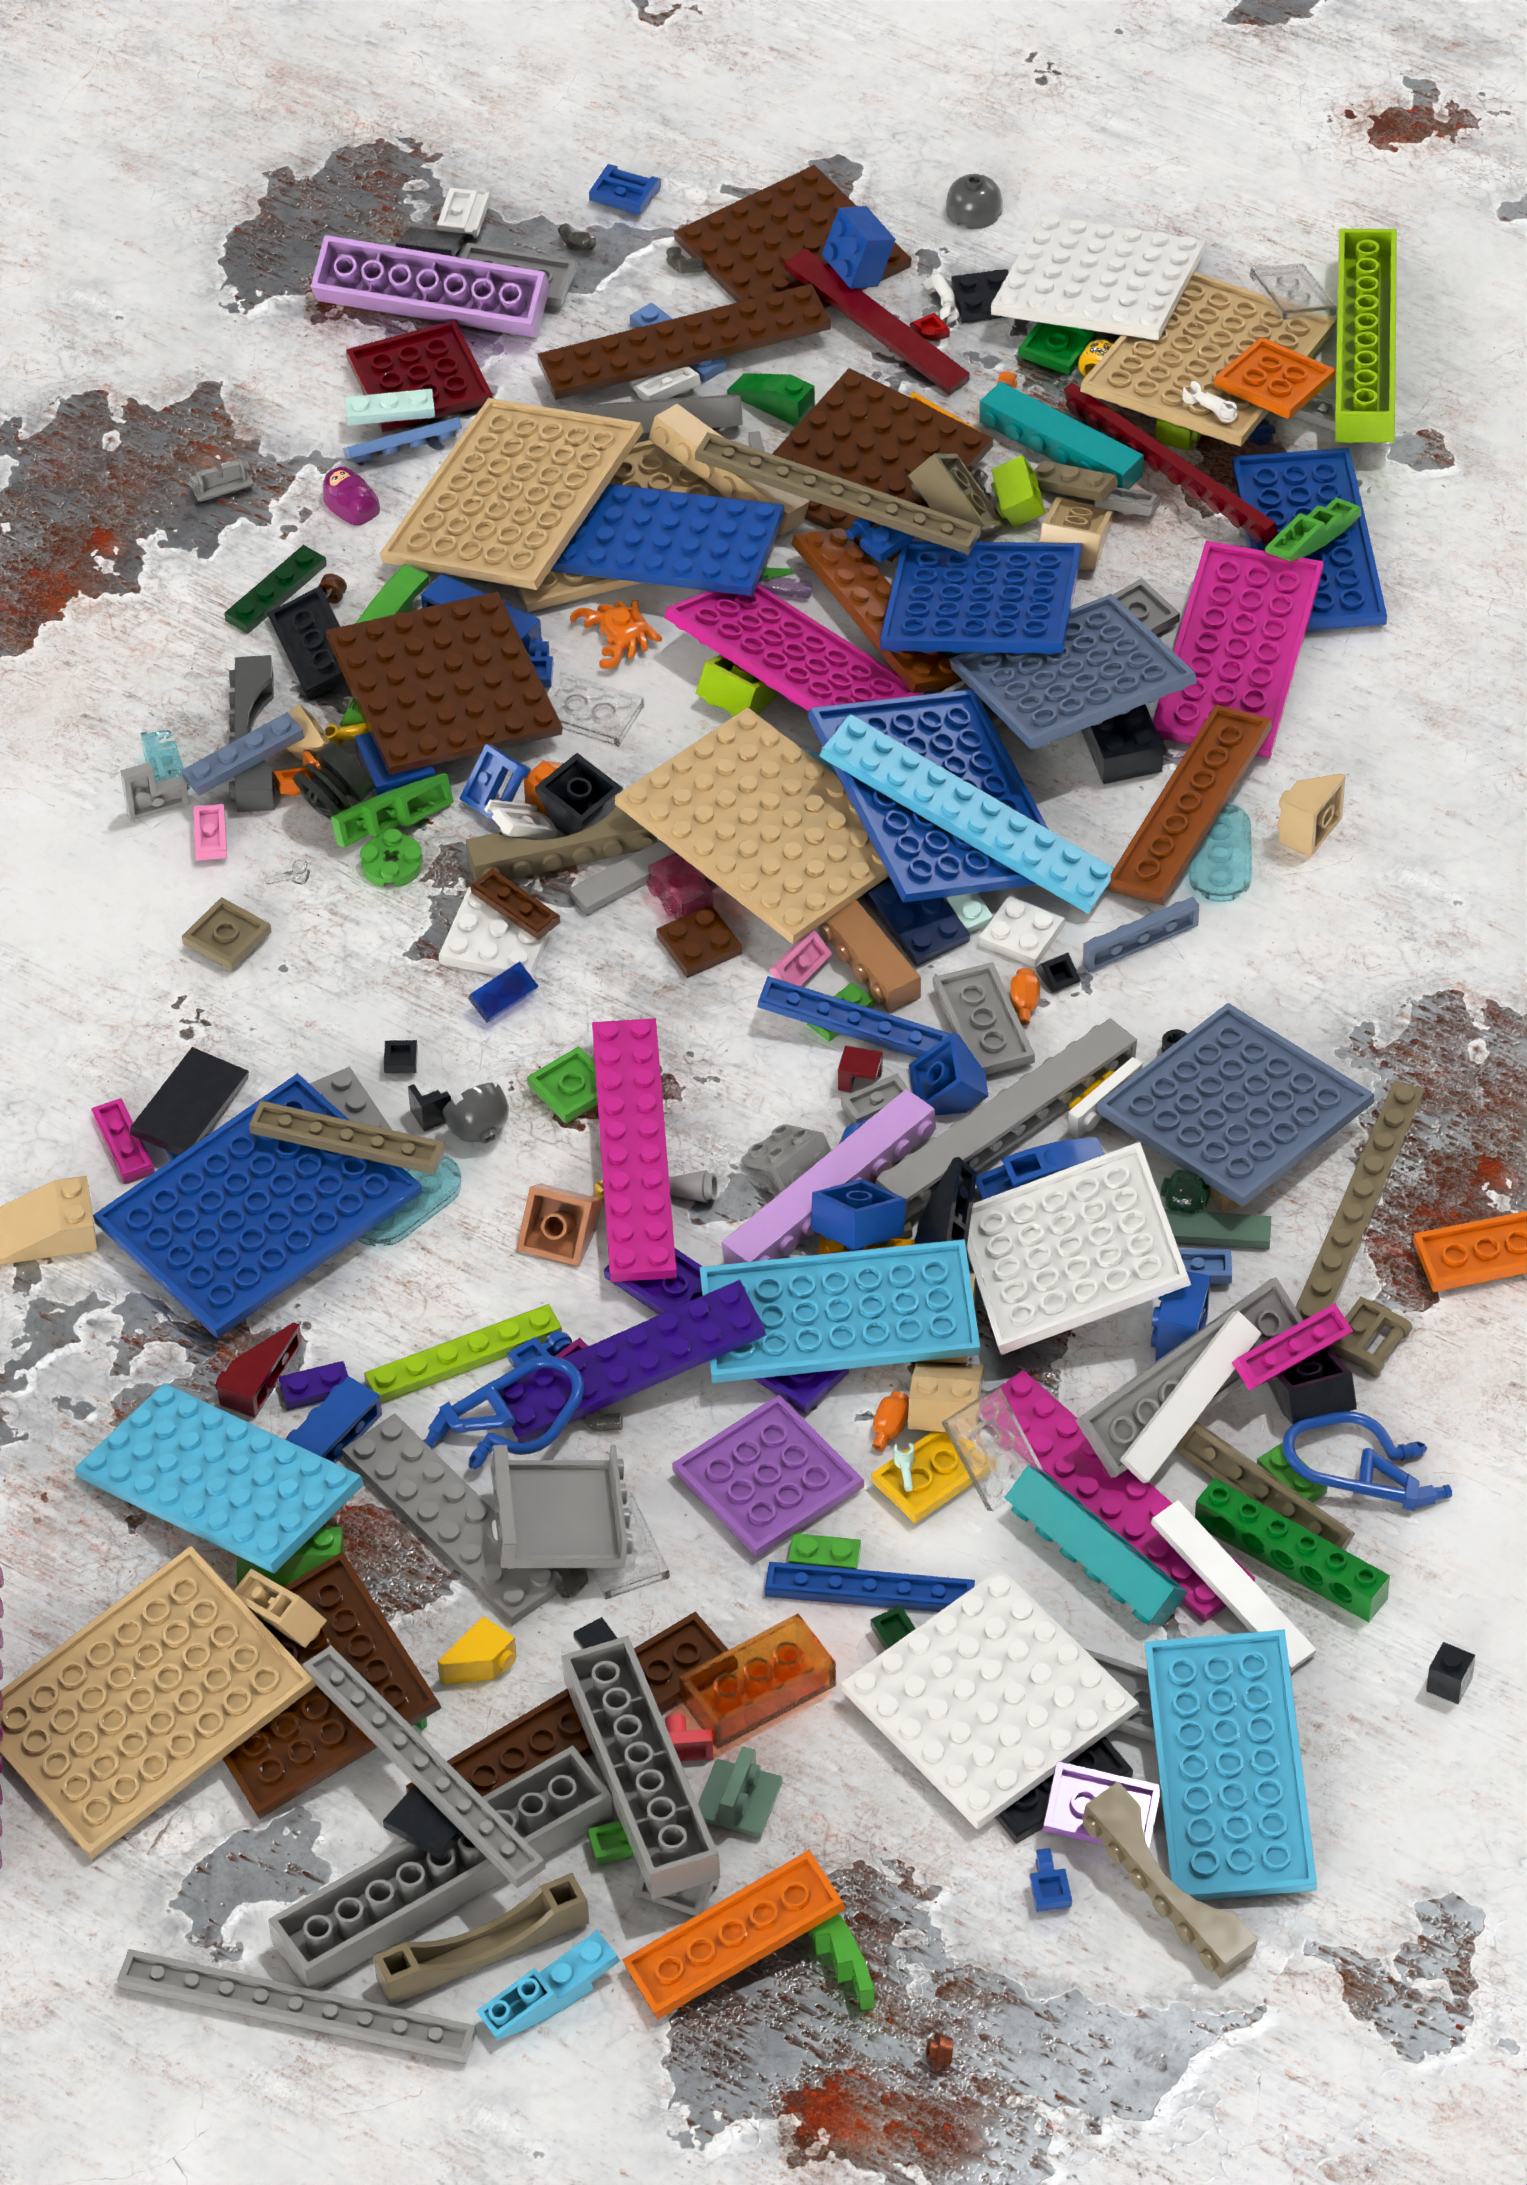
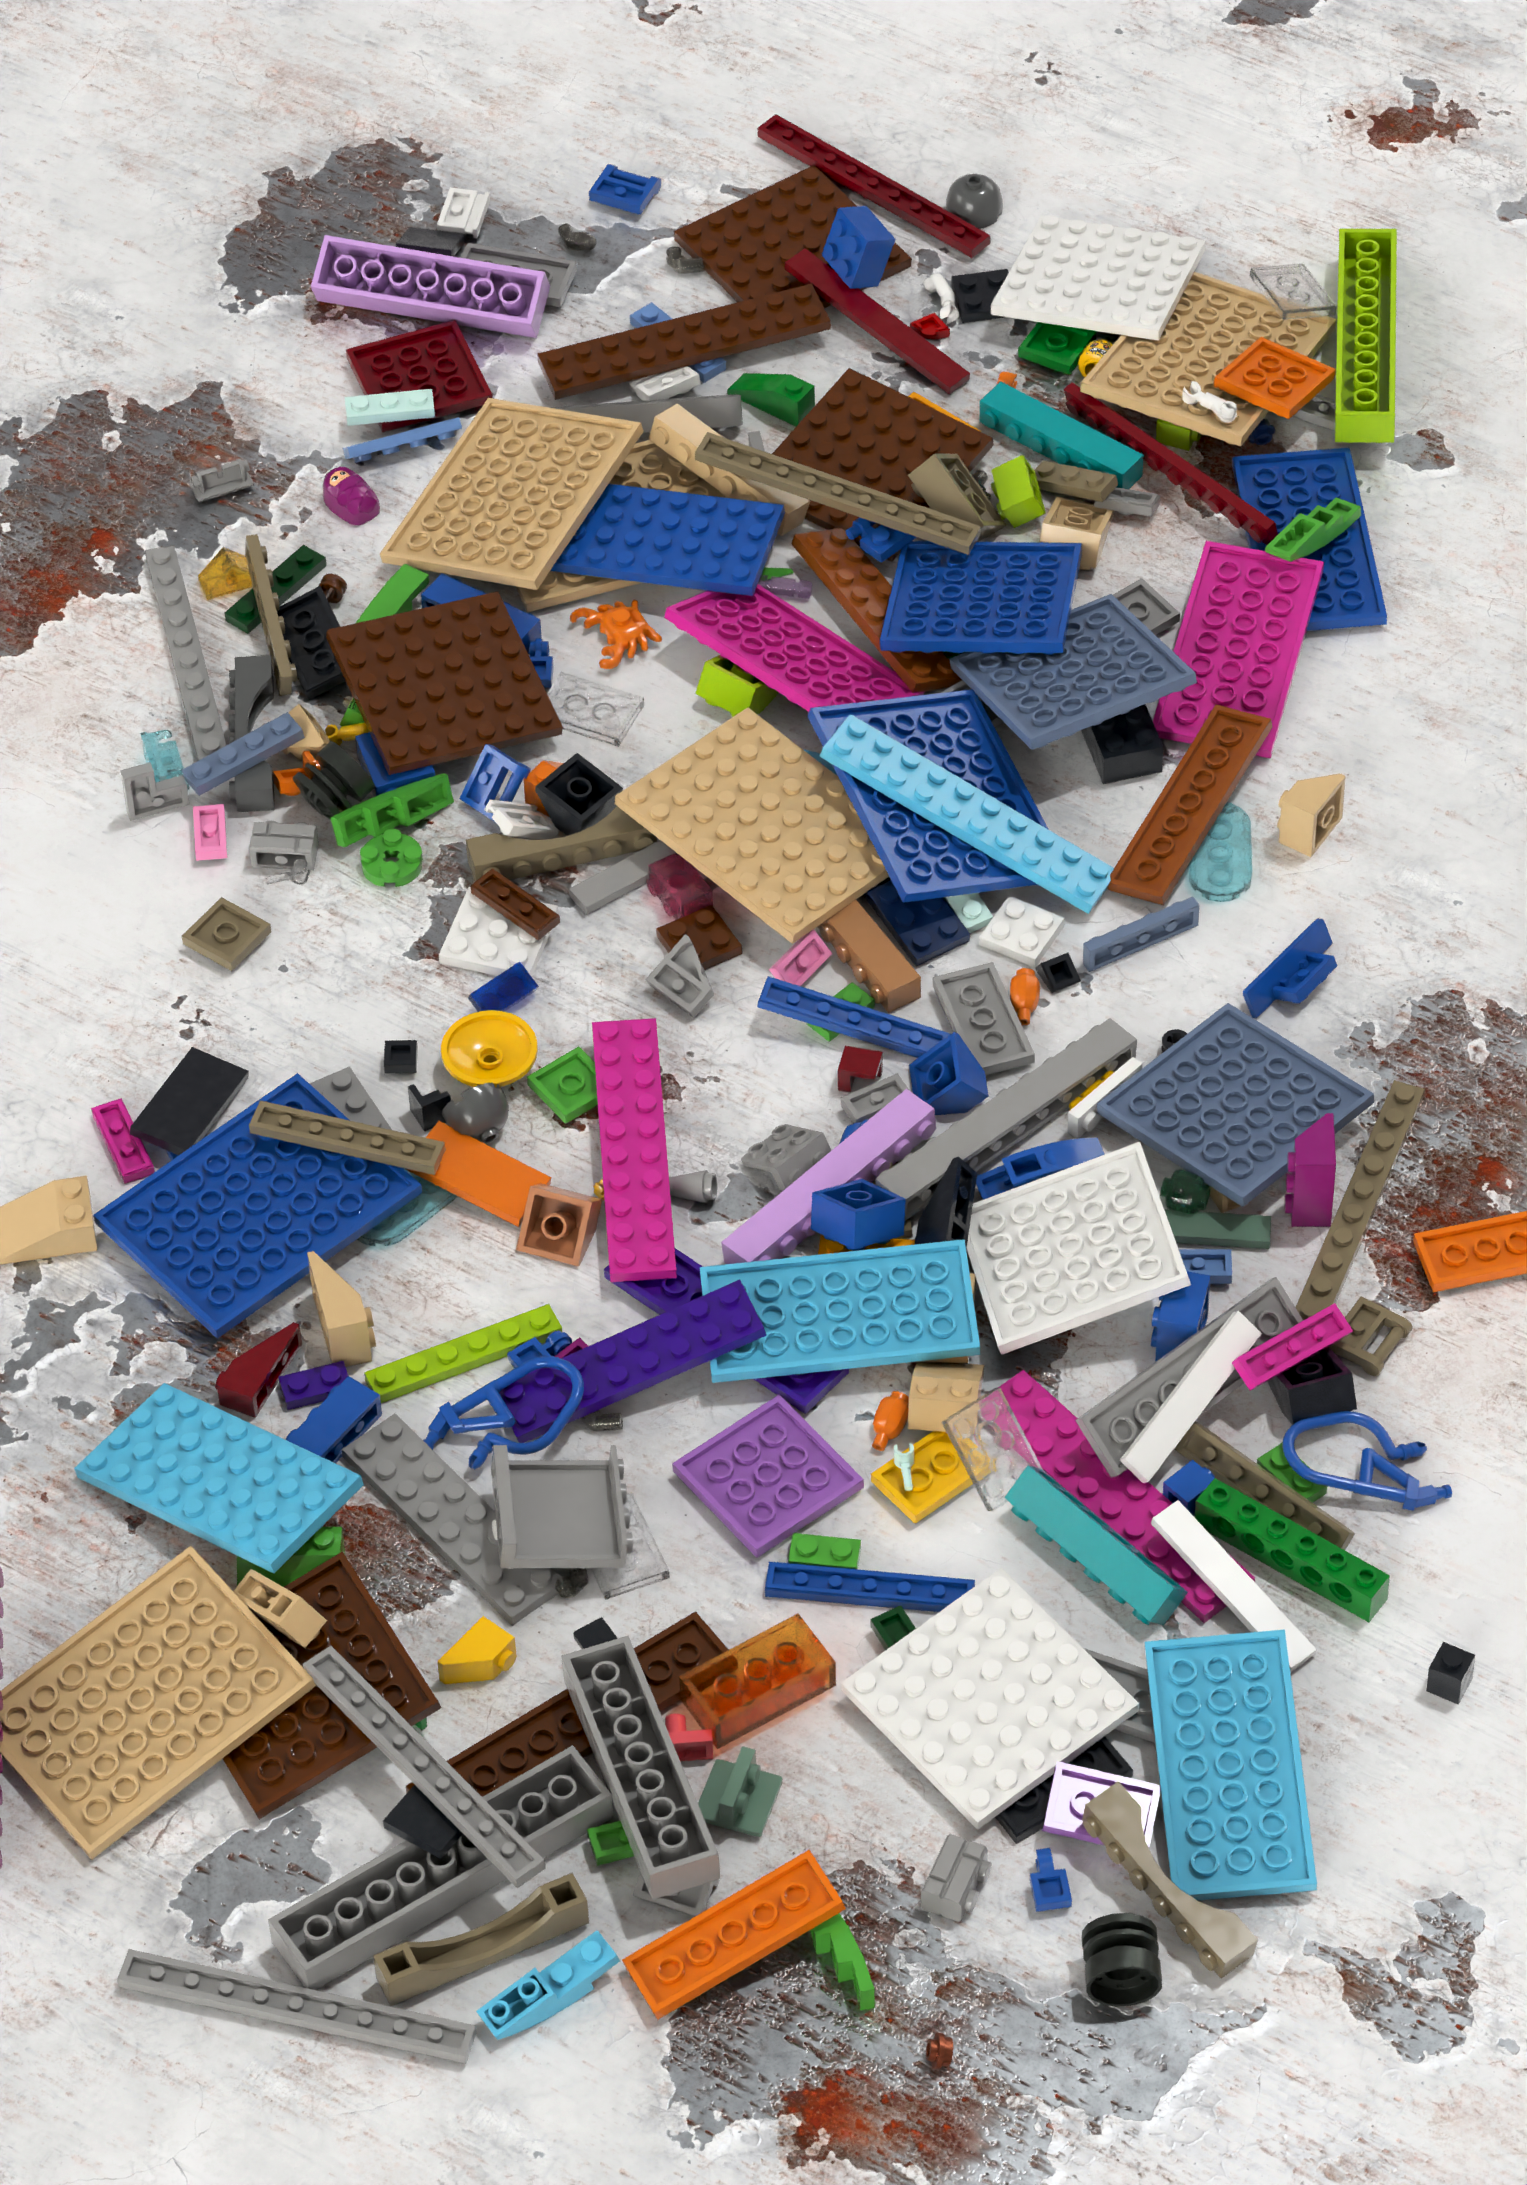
none -> light grey plate [145,545,227,761]
none -> clear yellow slope [198,547,253,600]
none -> dark tan plate [245,534,297,696]
none -> light grey brick [249,821,318,870]
none -> tan slope [307,1251,376,1367]
none -> orange tile [405,1121,552,1227]
none -> yellow dish [441,1010,538,1087]
none -> light grey wing [645,934,714,1018]
none -> dark red plate [757,114,990,258]
none -> light grey brick [921,1834,992,1922]
none -> pearl dark grey wheel [1081,1913,1162,2007]
none -> blue brick [1163,1459,1215,1516]
none -> blue bracket [1243,918,1338,1018]
none -> magenta slope [1284,1113,1336,1227]

